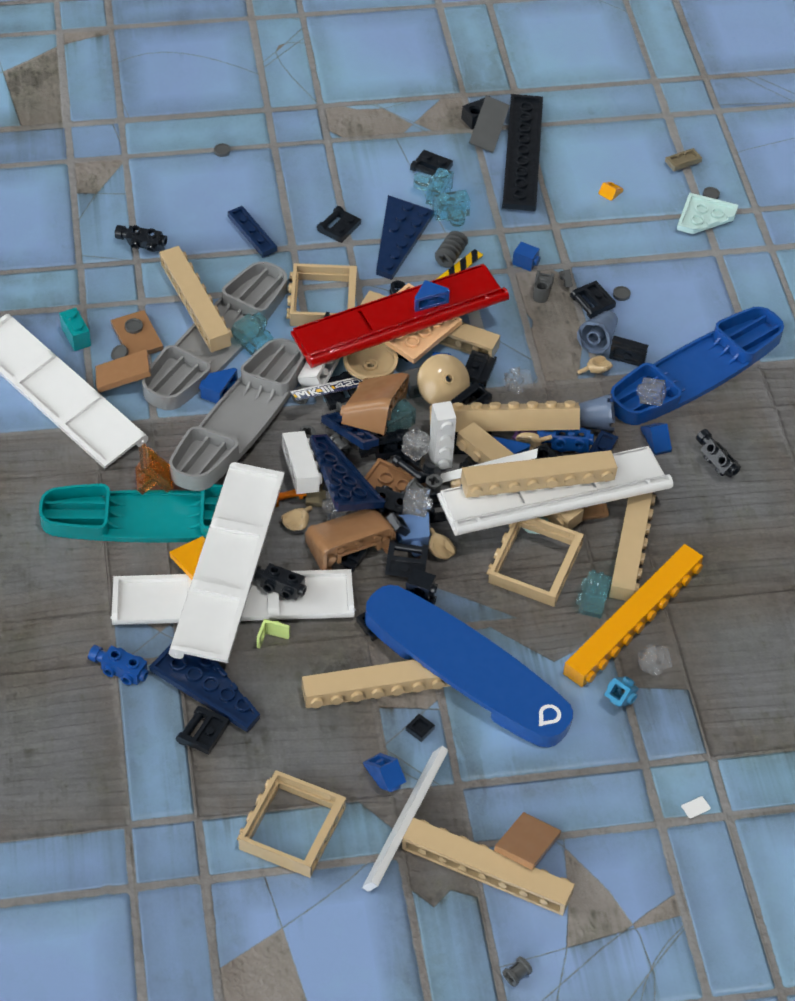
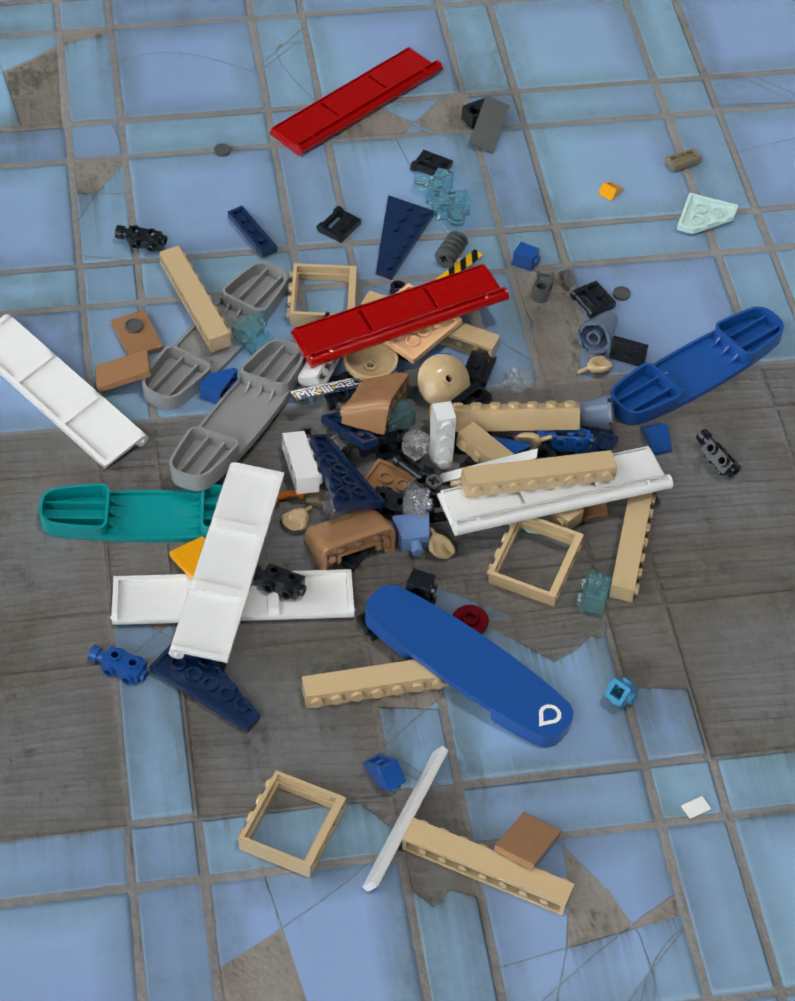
teal brick [59,307,91,351] -> none
dark grey piece [111,345,129,360] -> none
clear orange bracket [135,443,173,495] -> none
black plate [176,706,230,755] -> none
yellowish green bracket [257,619,290,649] -> none
black plate [385,540,429,578] -> none
black tile [387,513,410,536] -> none
black tile [405,714,435,742] -> none
blue slope [414,280,450,312] -> none
black plate [502,94,543,211] -> none
dark grey bush [502,956,532,987] -> none
light orange brick [563,544,704,687] -> none
clear brick [637,377,666,406] -> none
clear brick [638,644,673,675] -> none
dark grey piece [703,187,720,199] -> none
none -> red piece [269,47,443,156]
none -> dark red wheel [453,605,489,634]

